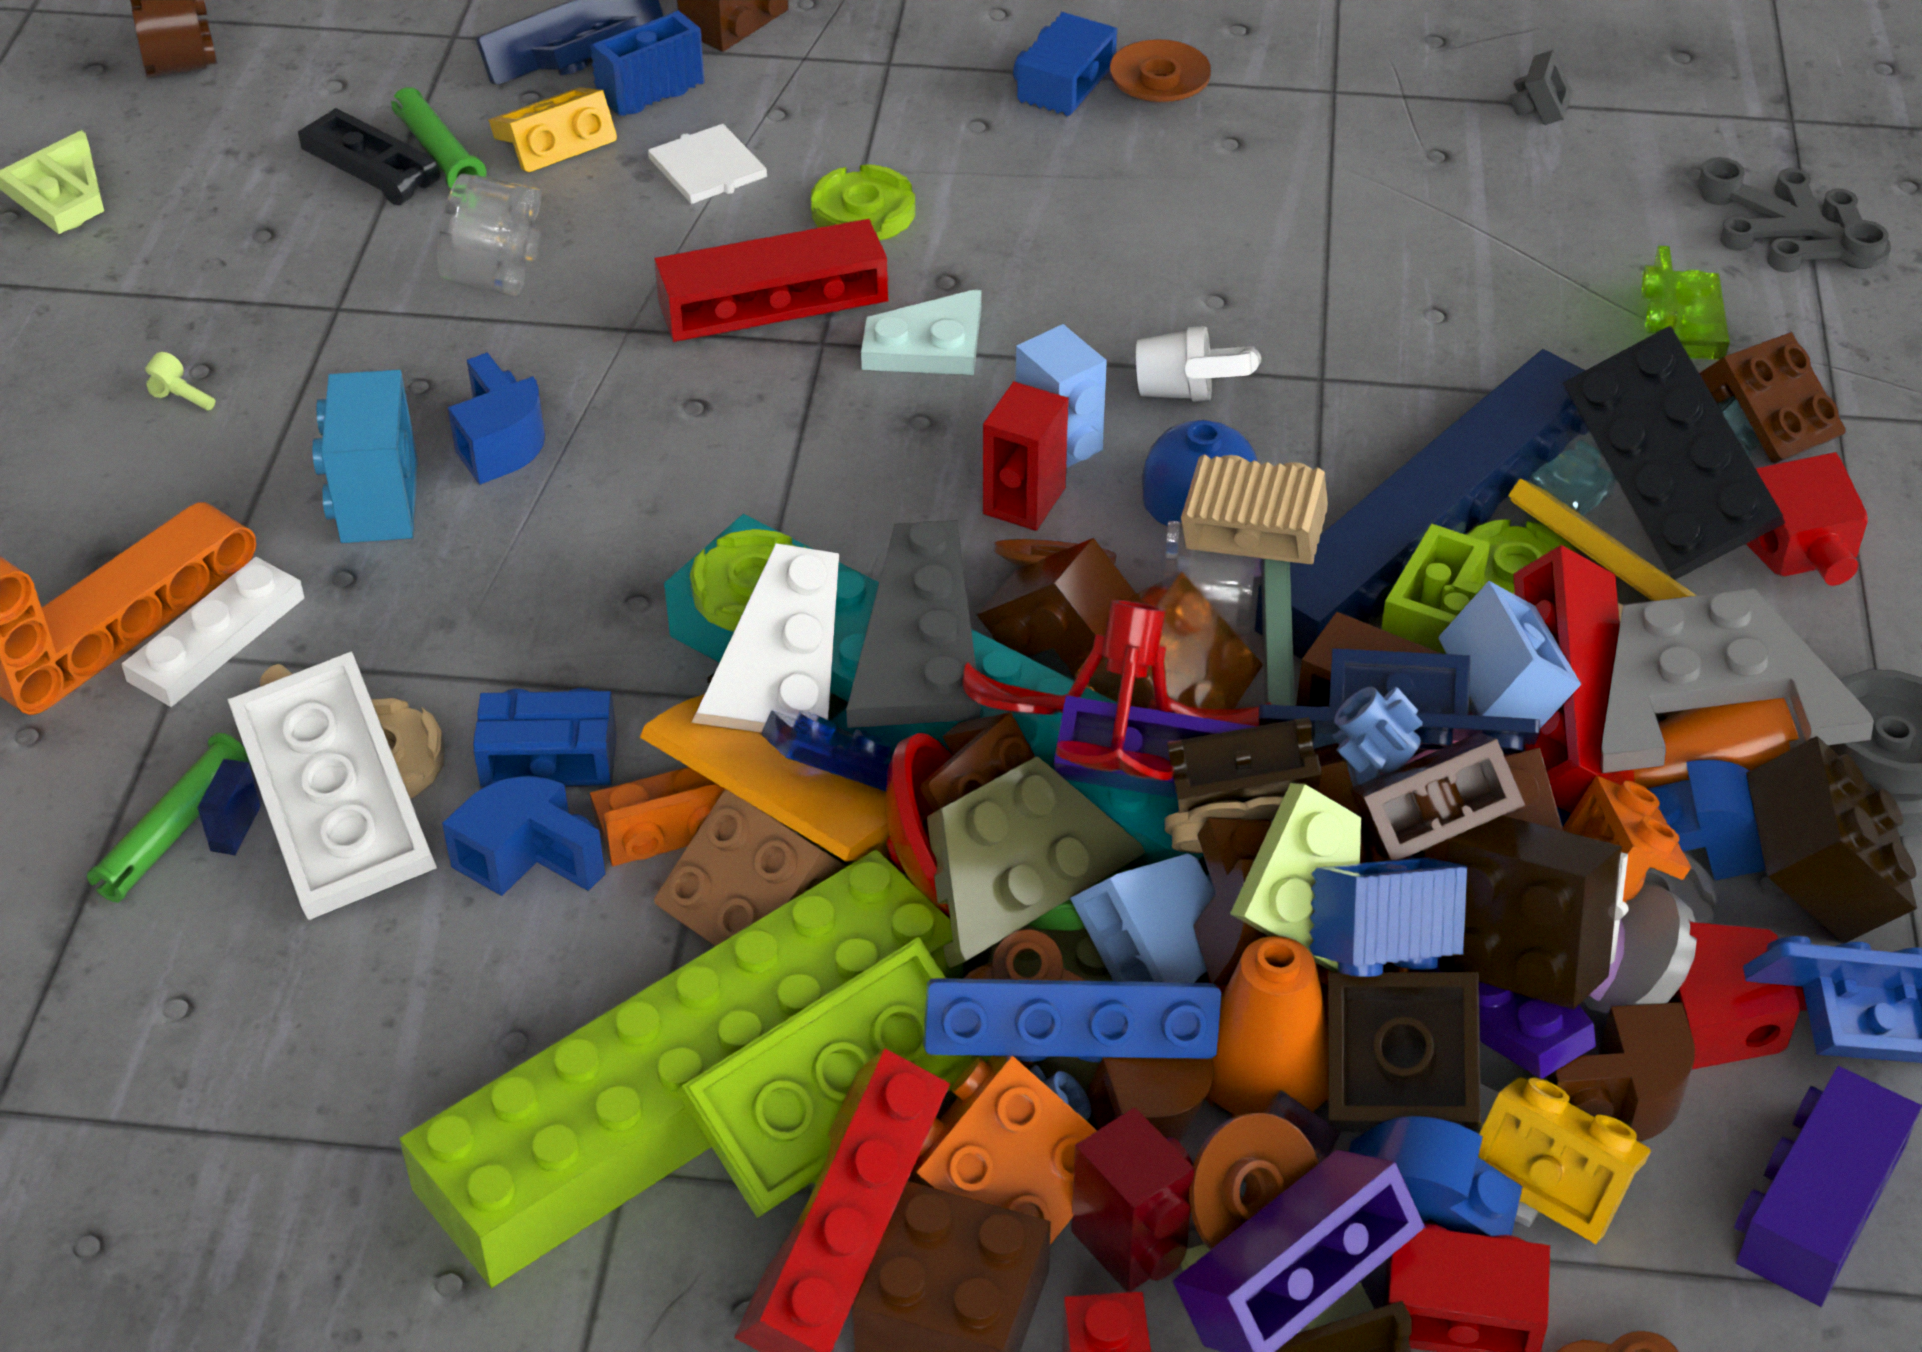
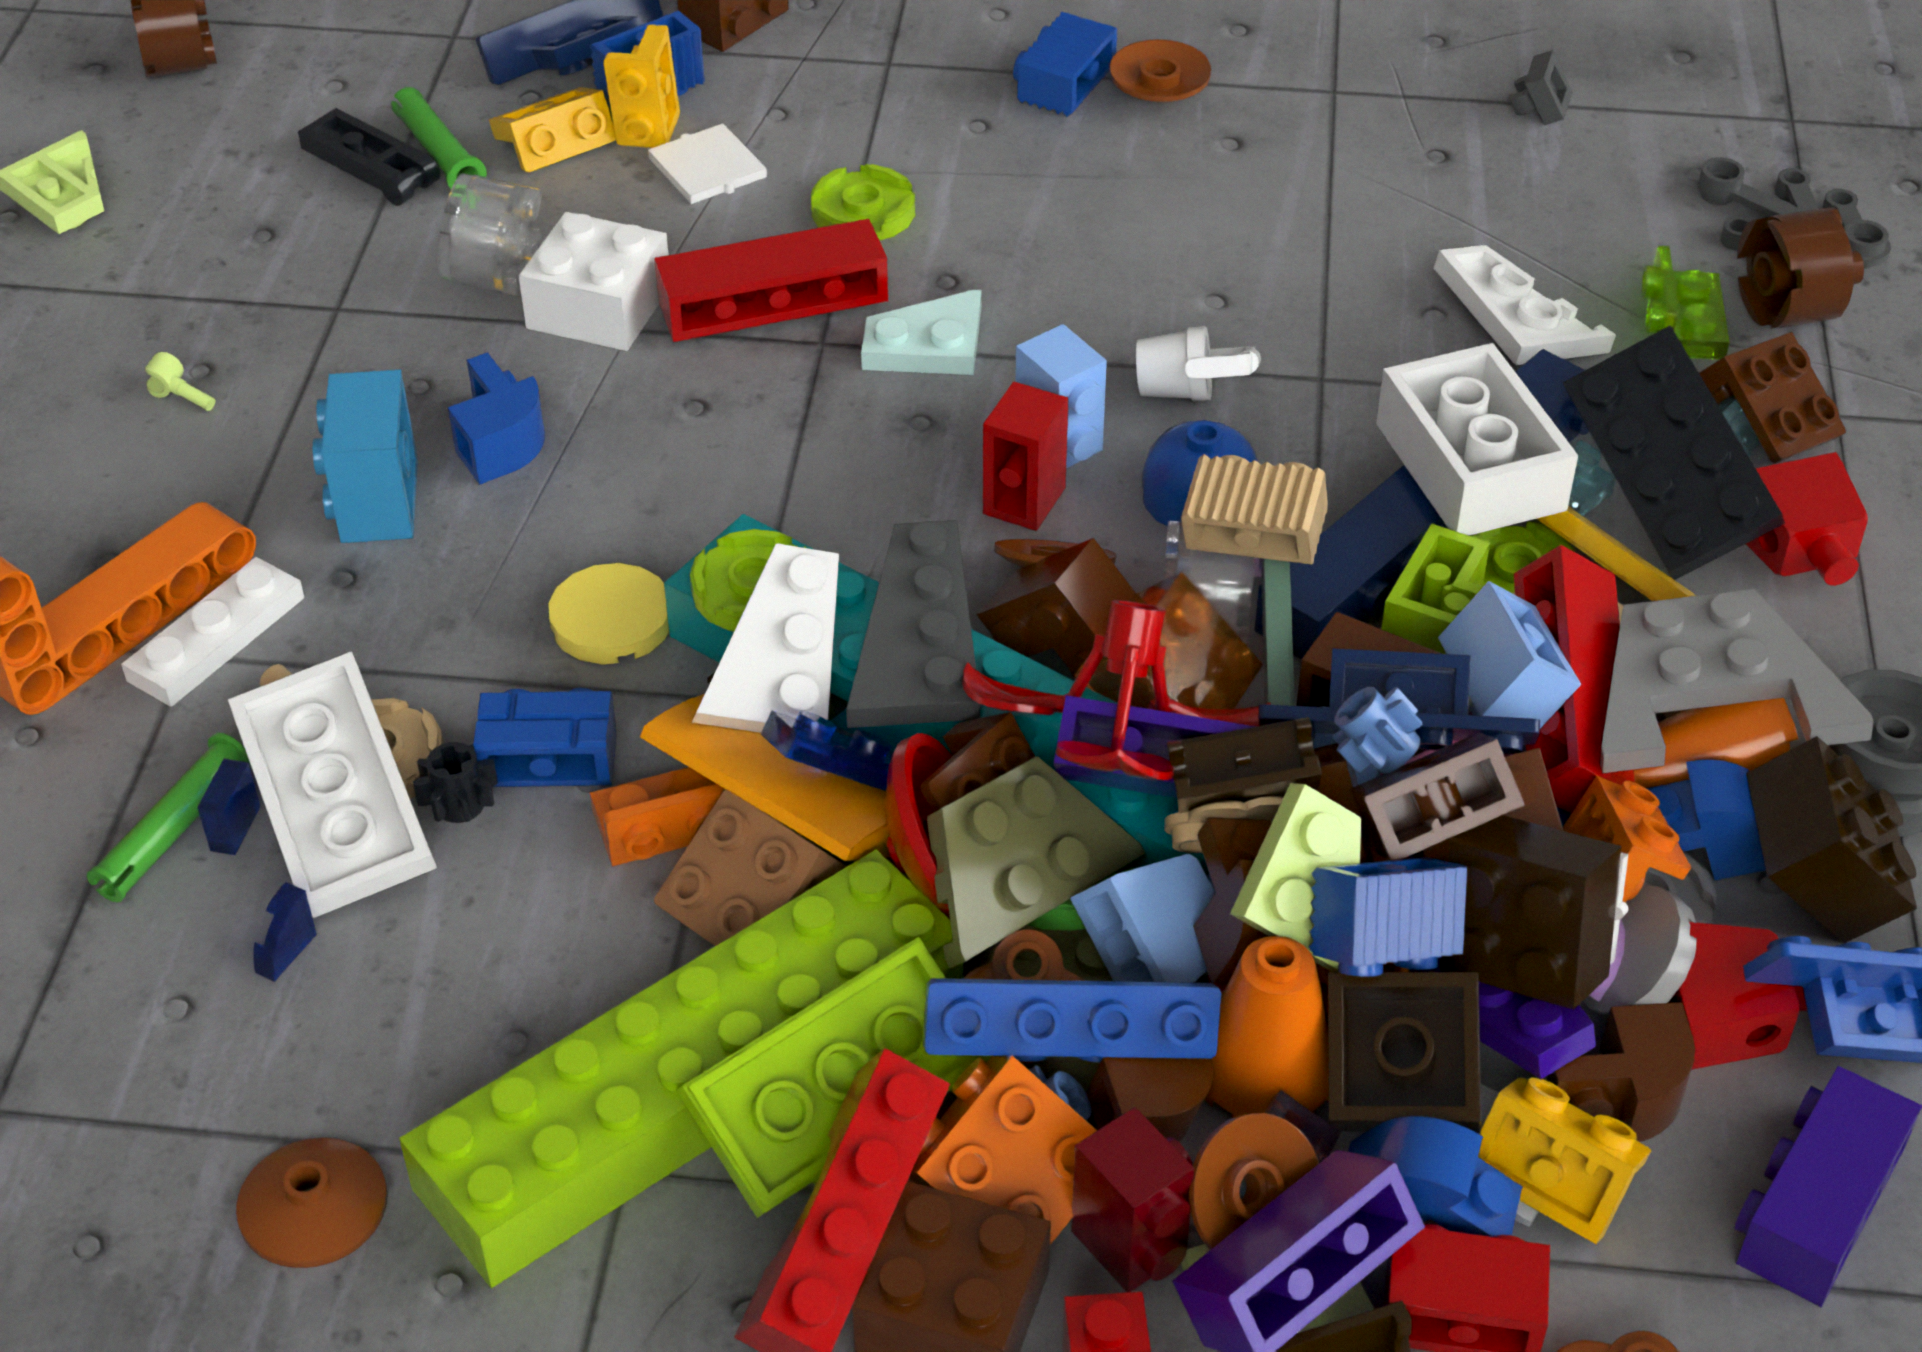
blue brick [442,776,606,896] -> none
none -> dark orange dish [236,1138,387,1268]
none -> clear blue tile [253,882,317,982]
none -> black gear [413,742,498,823]
none -> white brick [519,212,669,351]
none -> light yellow tile [548,563,669,665]
none -> yellow bracket [603,25,680,148]
none -> white brick [1376,343,1578,536]
none -> white wing [1434,245,1616,365]
none -> reddish brown brick [1737,207,1864,329]

